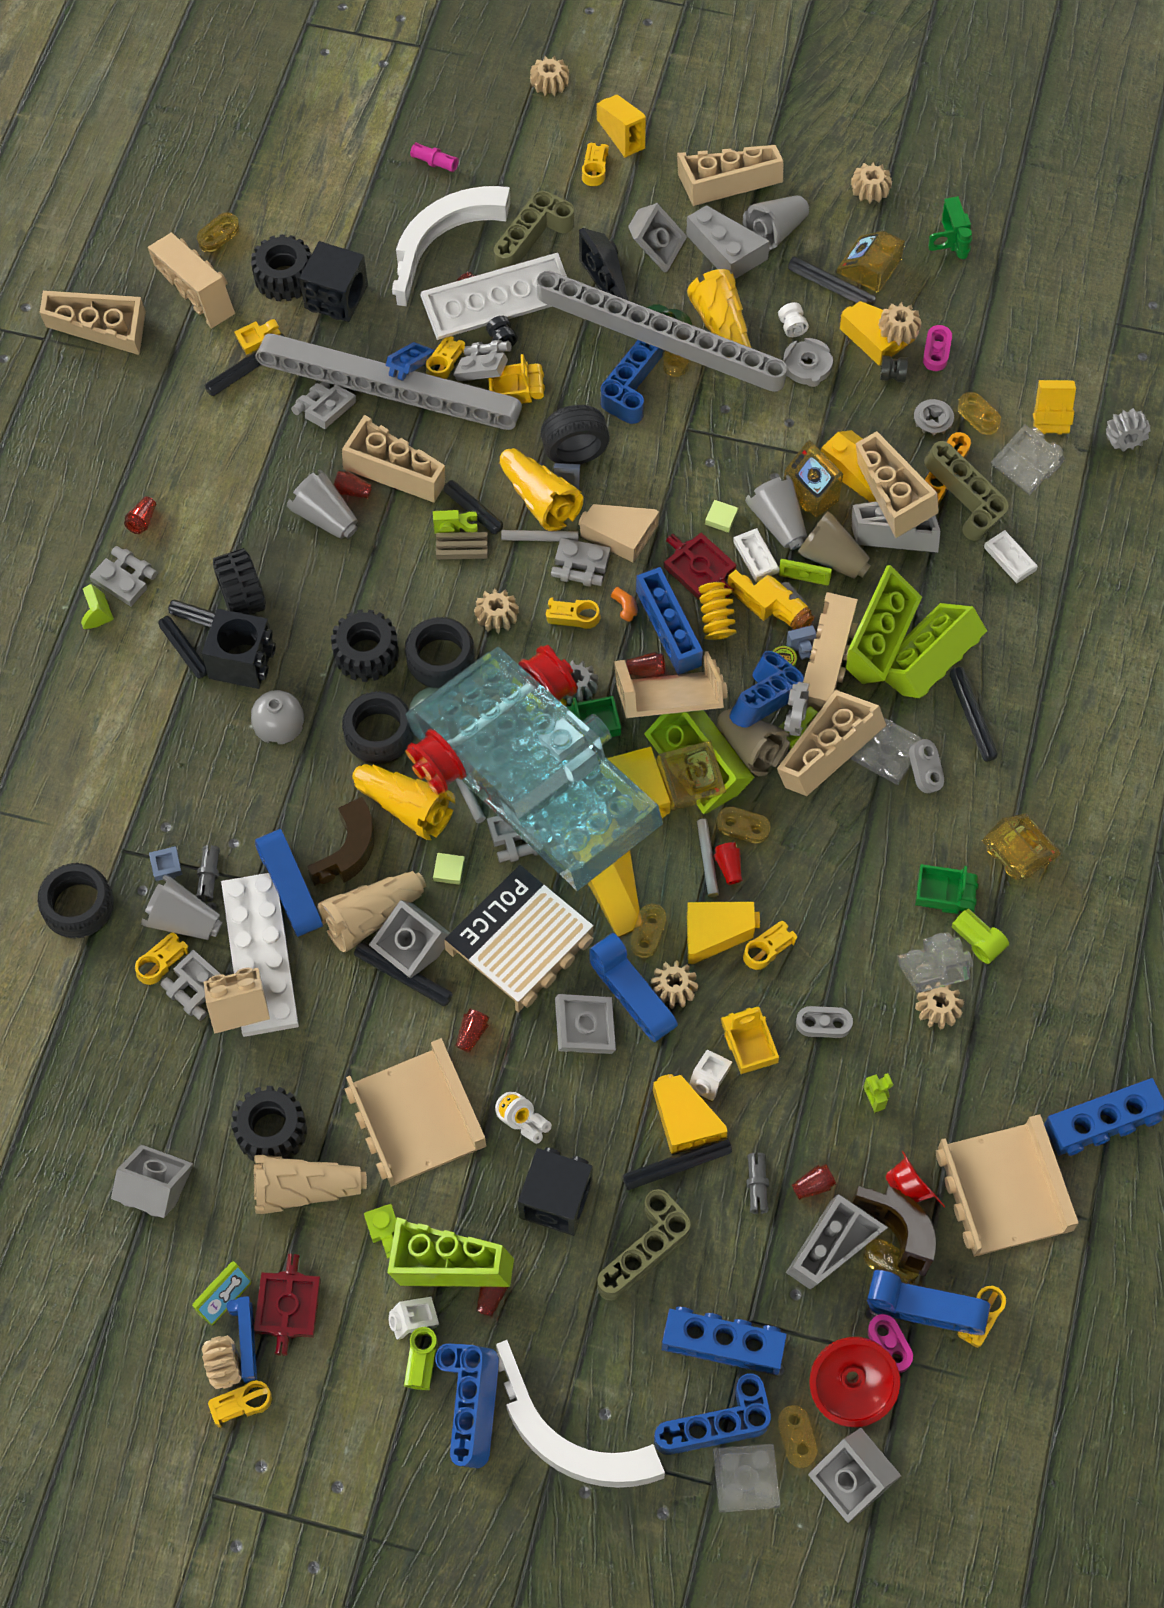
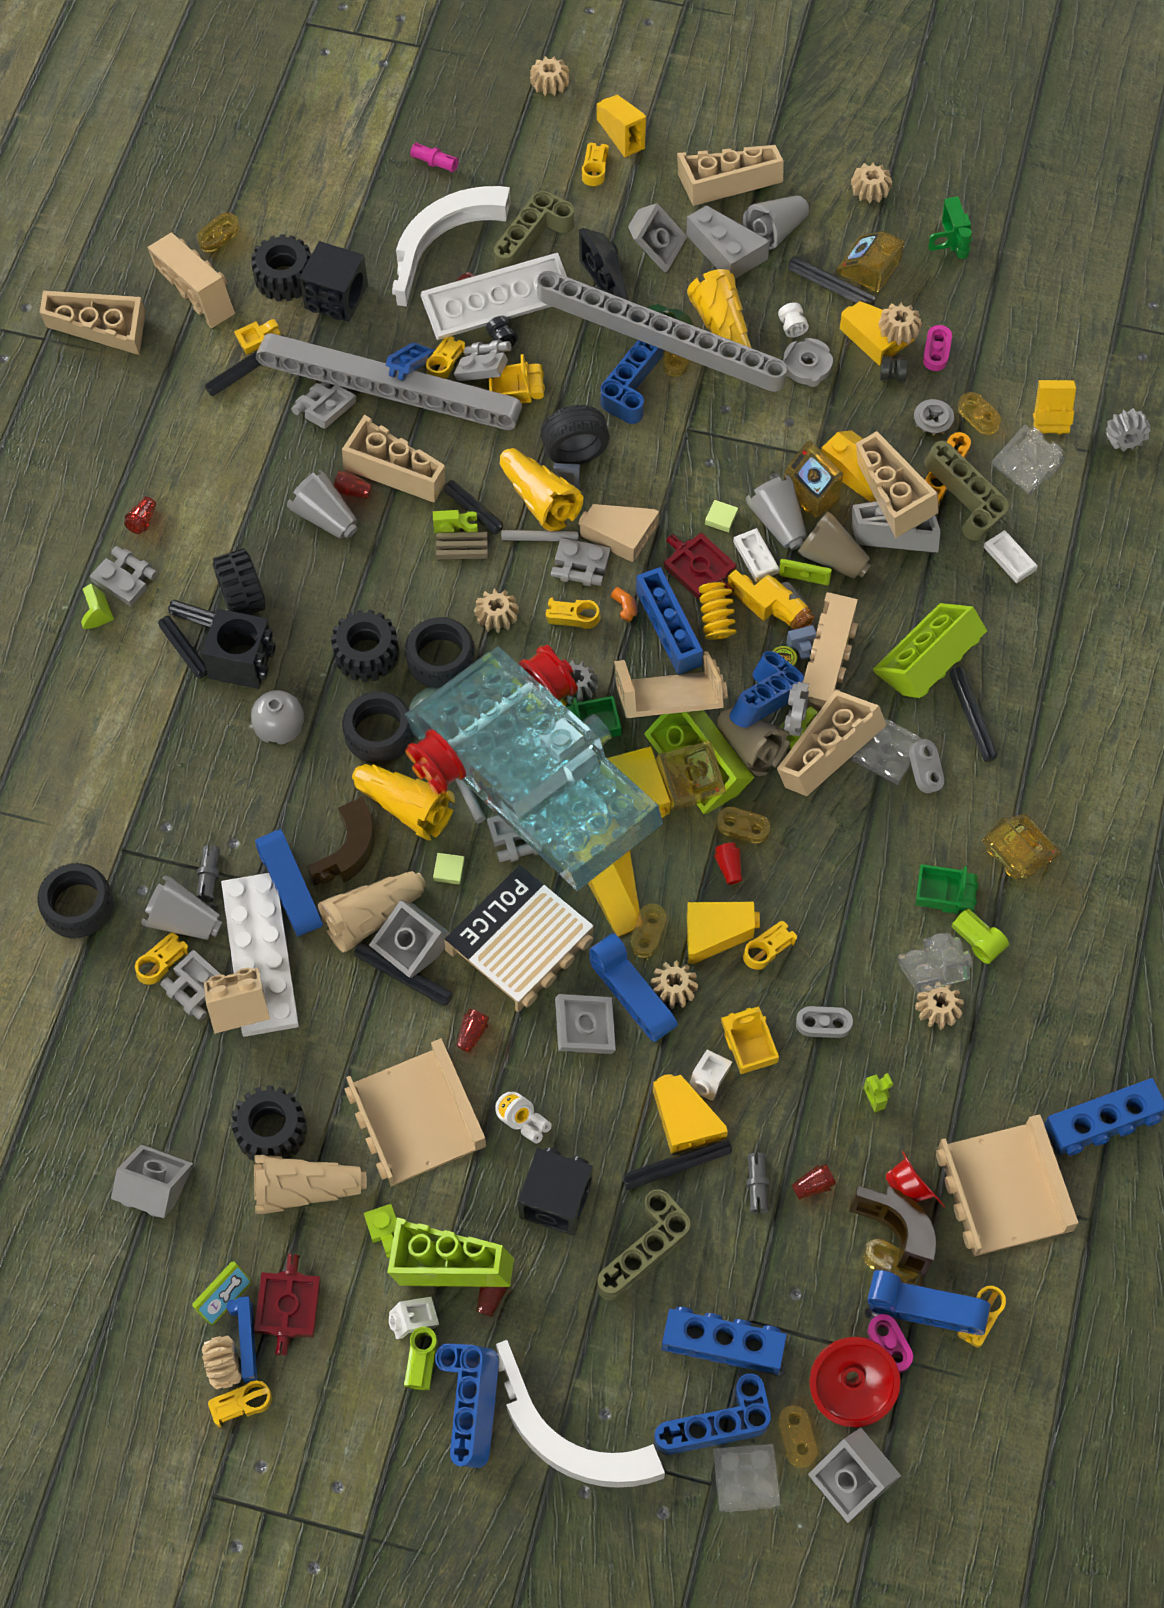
sand blue tile [149,846,183,881] -> none
clear red cone [626,652,665,678] -> none
light grey bar [697,819,719,897] -> none
light grey wedge [786,1194,888,1289] -> none
lime slope [846,565,922,684] -> none

